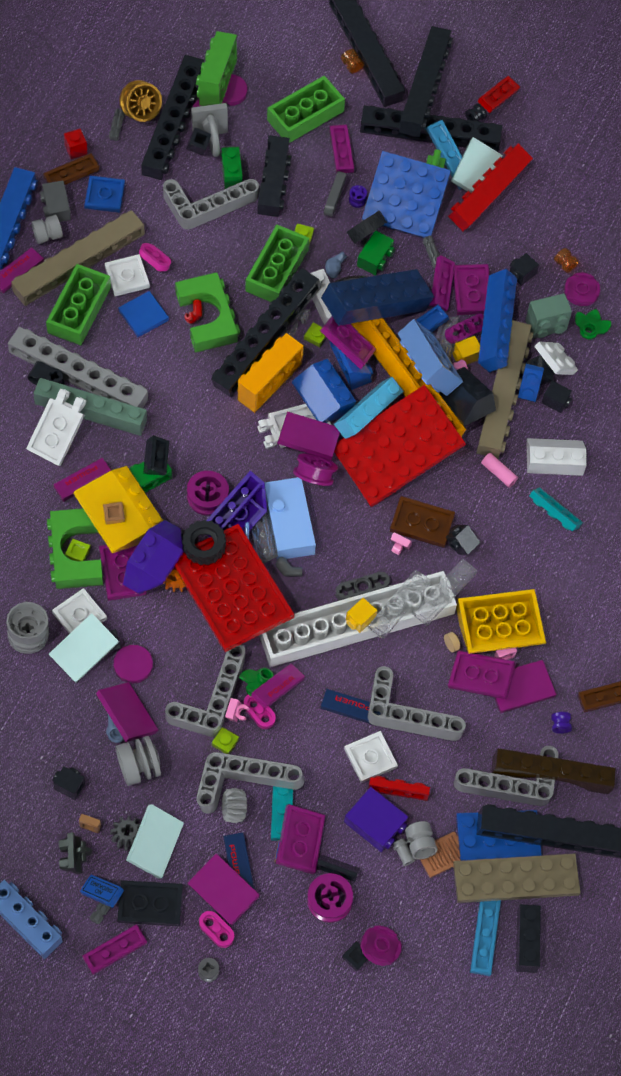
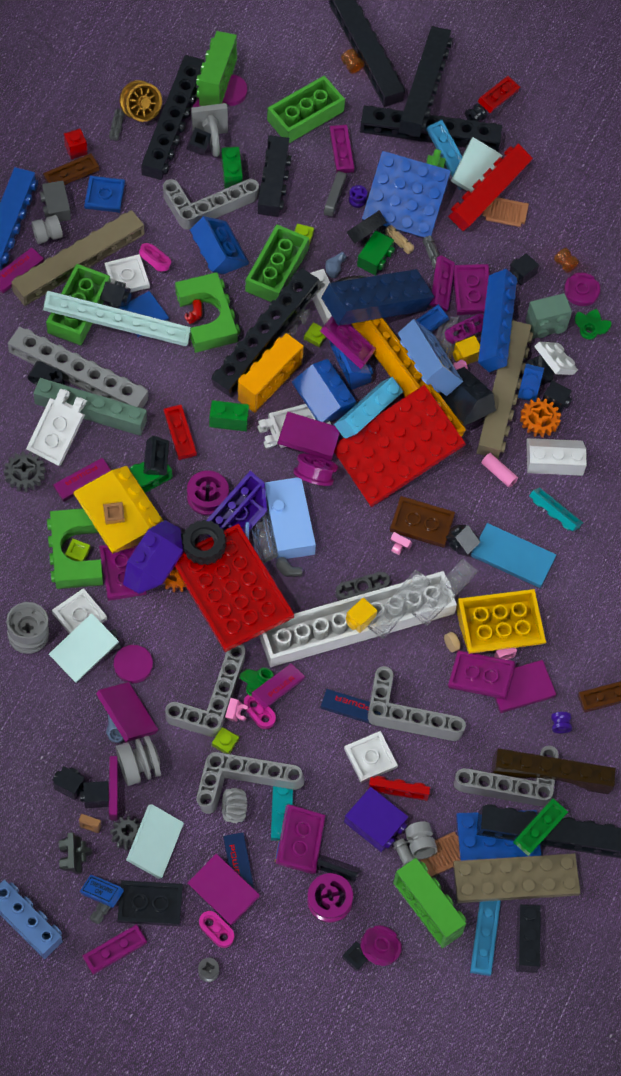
none -> dark grey gear [4,451,46,492]
none -> light aqua plate [43,291,191,346]
none -> black brick [80,781,109,808]
none -> black brick [100,281,132,308]
none -> magenta tile [109,756,118,821]
none -> red plate [163,405,197,460]
none -> blue slope [190,216,249,274]
none -> green brick [209,400,249,432]
none -> tan axle [385,225,414,254]
none -> bright green brick [393,858,466,949]
none -> dark azure tile [471,523,556,588]
none -> nougat window [483,197,529,227]
none -> green plate [513,798,568,856]
none -> orange gear [520,398,561,437]

